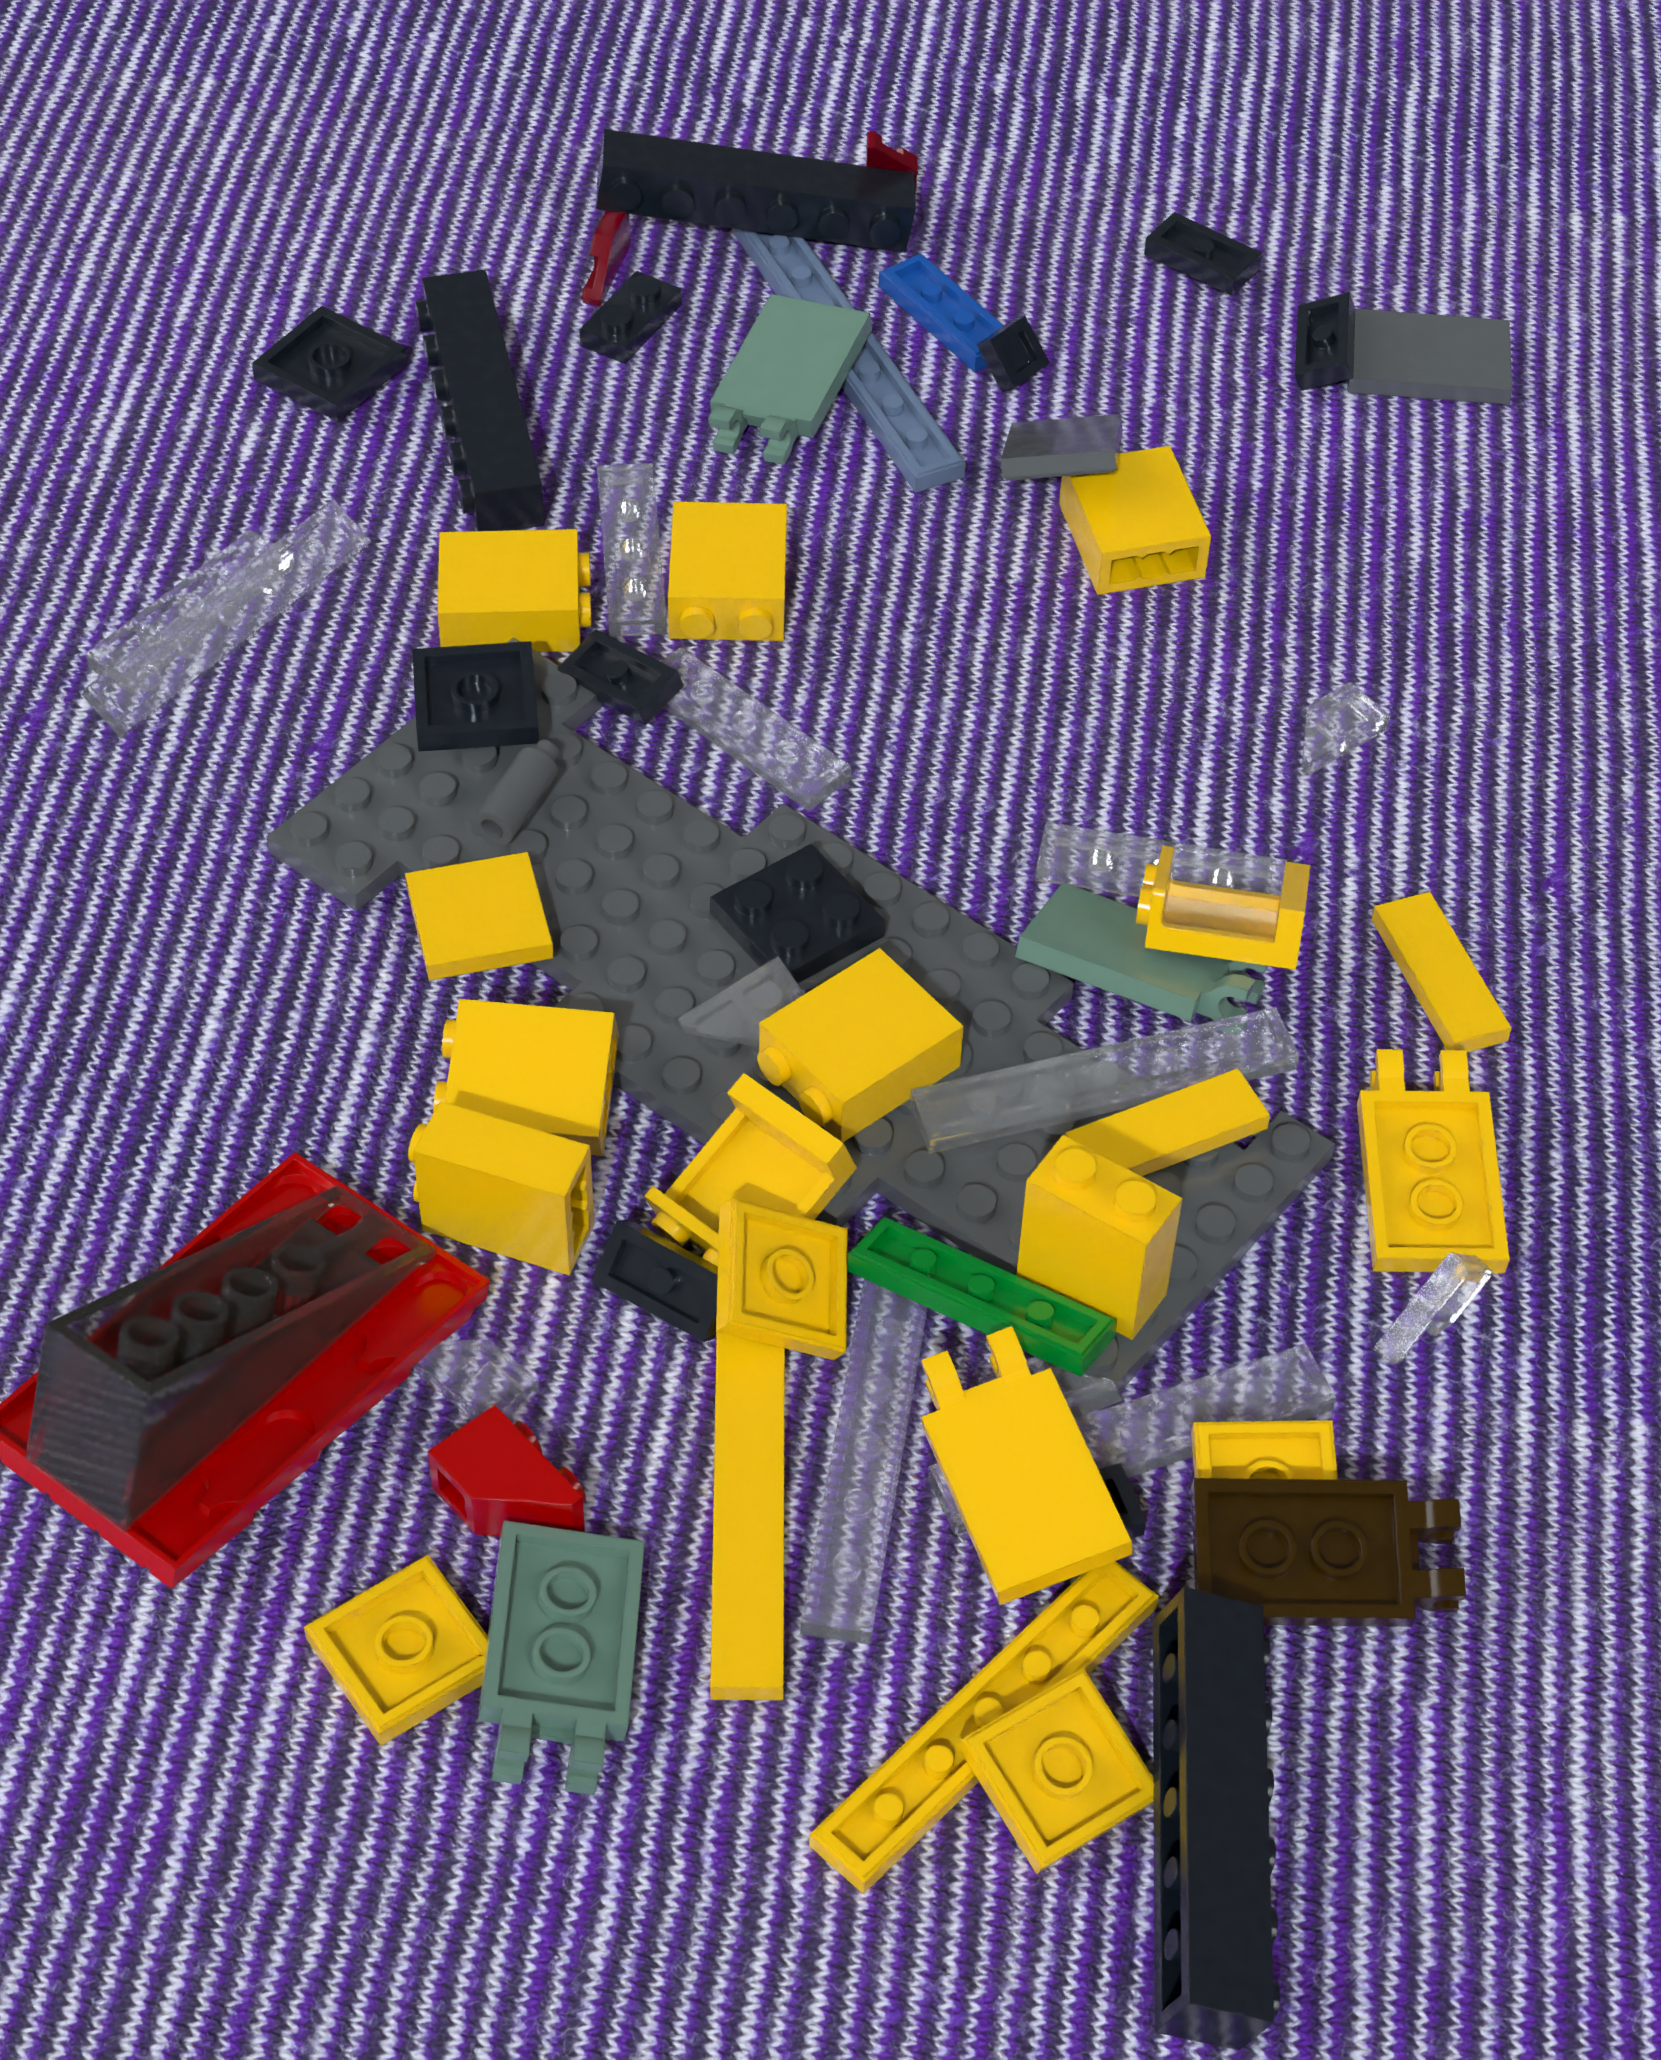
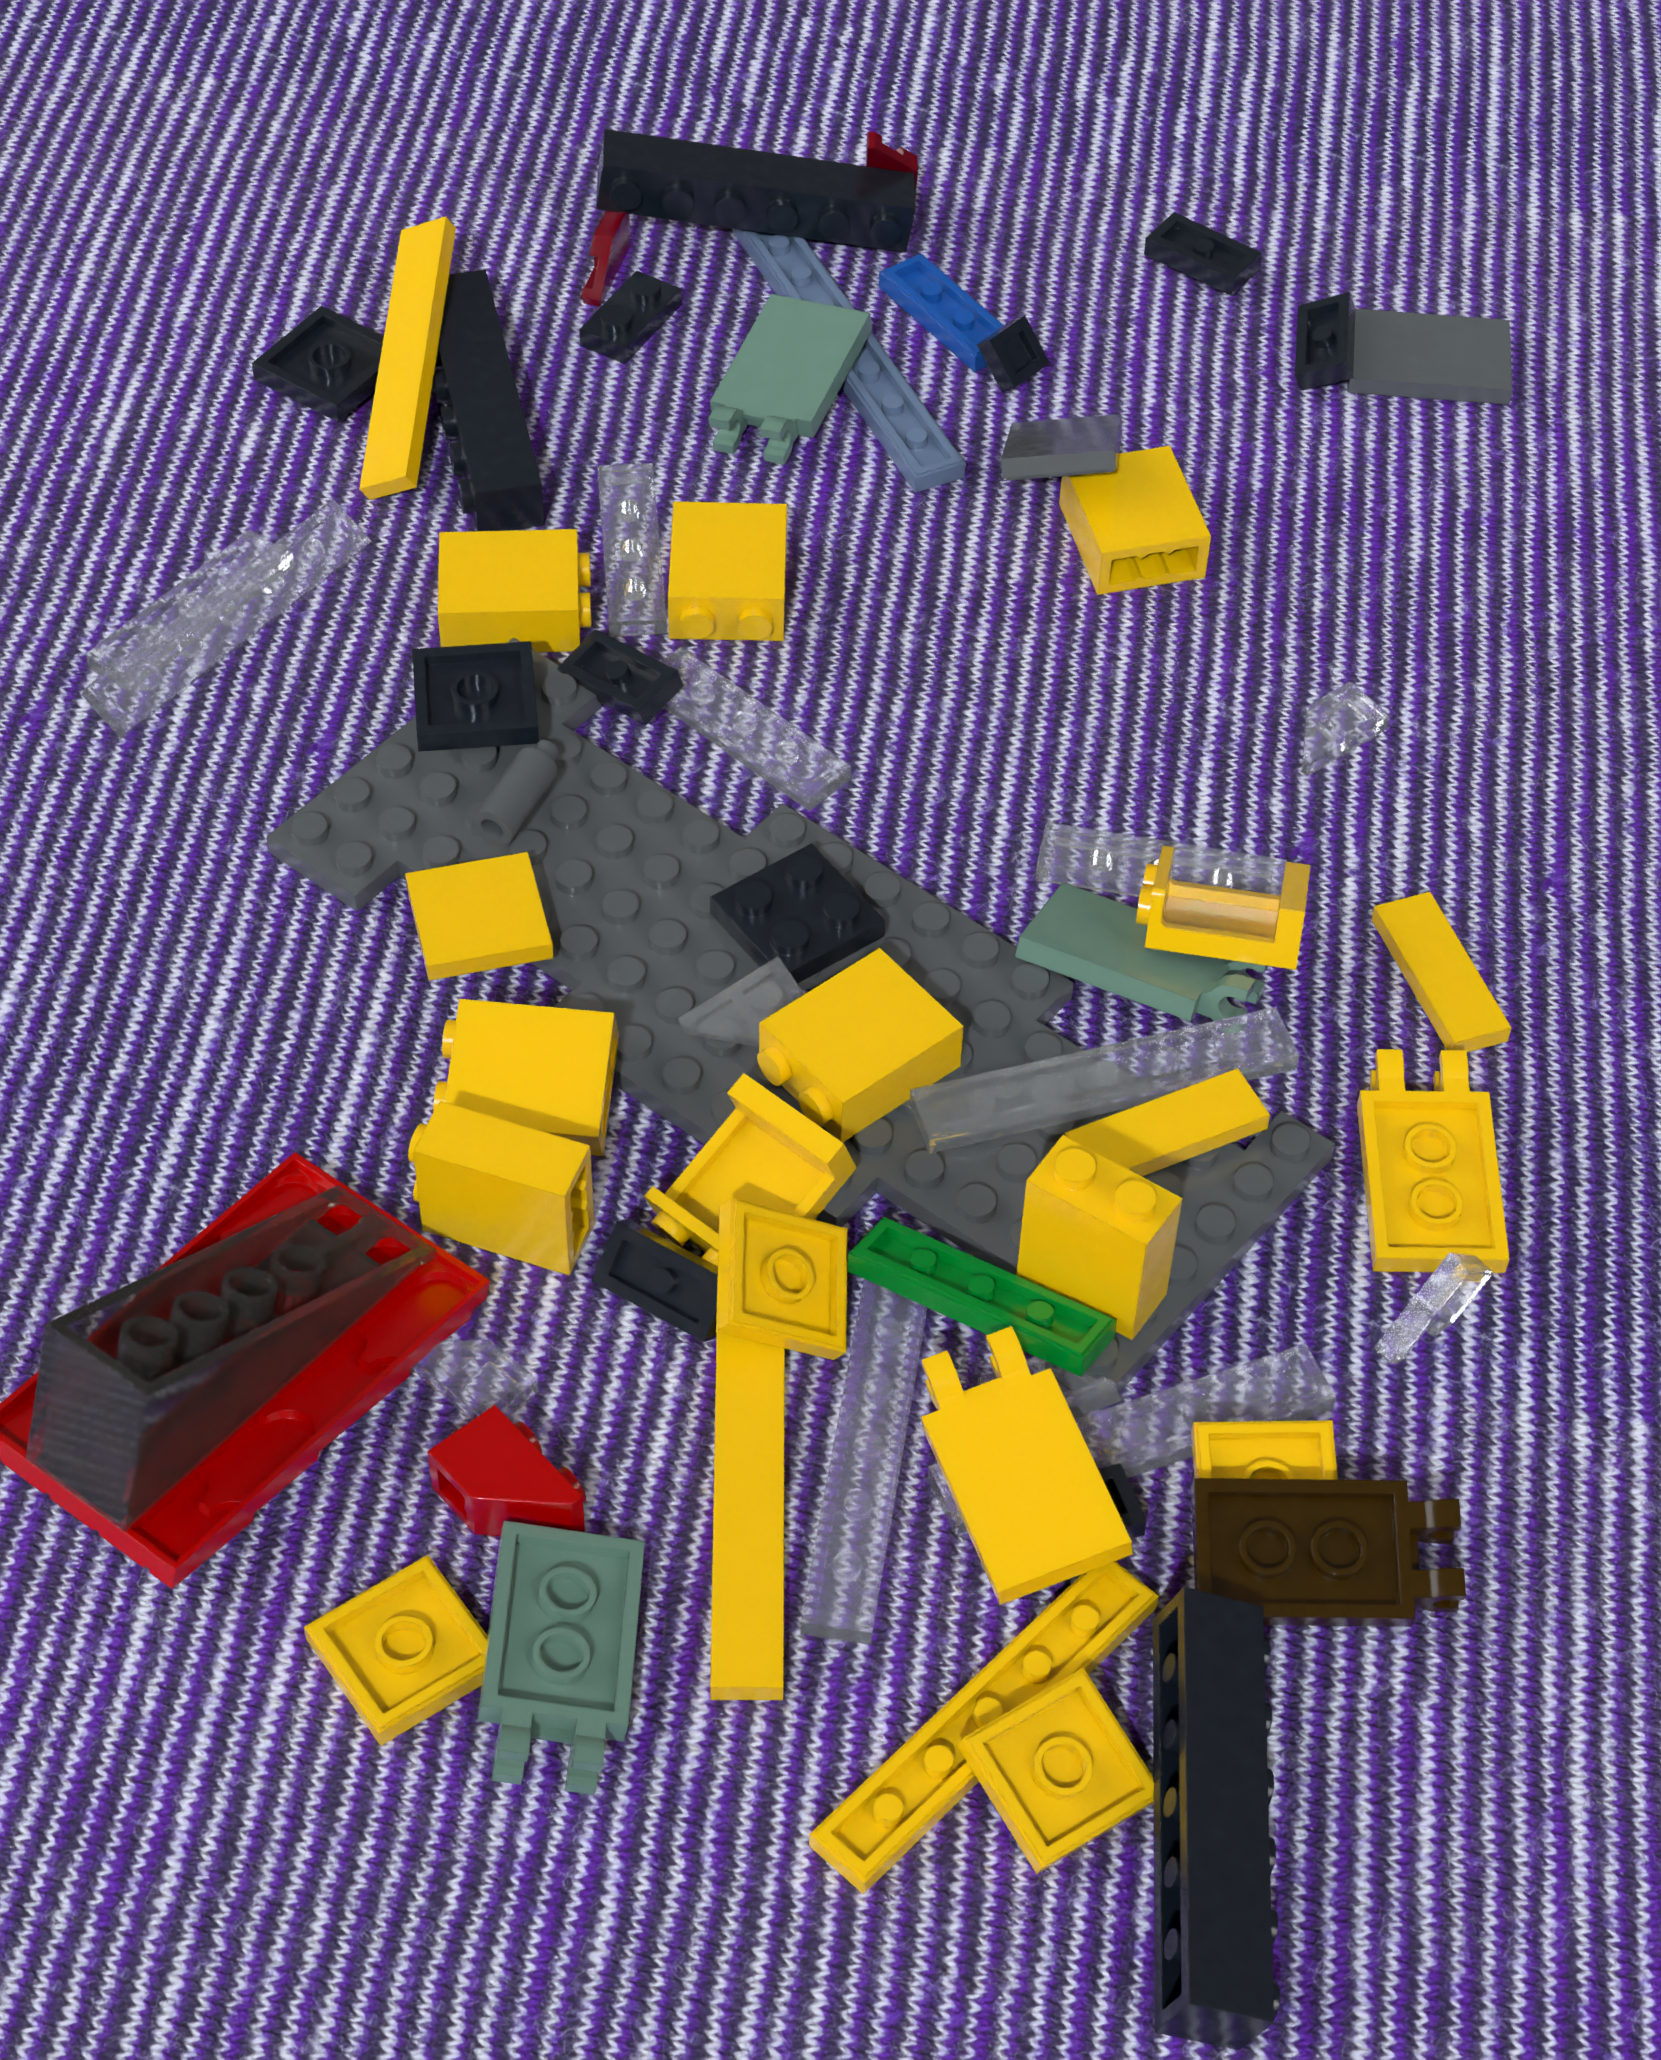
none -> yellow tile [359,216,456,500]

